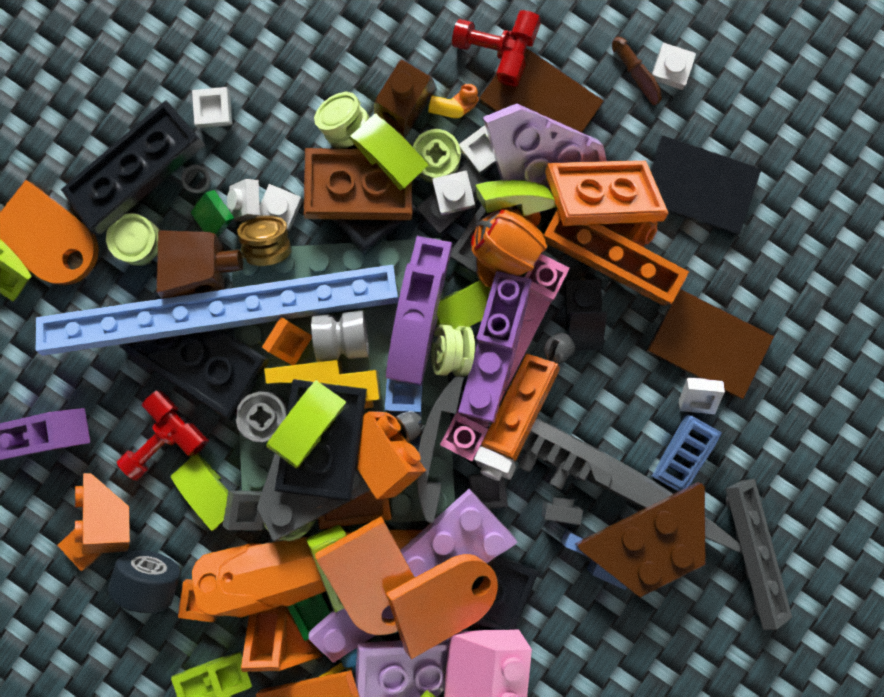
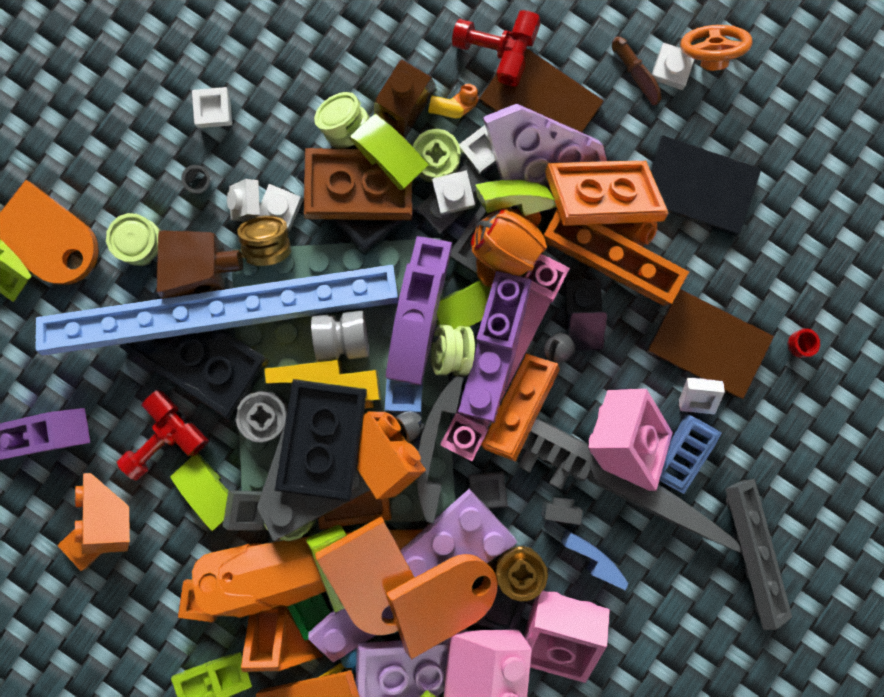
black tile [61,100,205,237] -> none
black wheel [108,550,181,613] -> none
green tile [190,190,234,237] -> none
orange plate [262,317,312,365] -> none
lime slope [266,380,346,469] -> none
white plate [474,446,516,481] -> none
reddish brown wing [575,482,705,597] -> none
none -> pearl gold wheel [495,546,548,601]
none -> bright pink slope [524,590,610,683]
none -> bright pink slope [588,389,673,491]
none -> orange piece [680,25,753,71]
none -> red hinge [787,328,820,358]

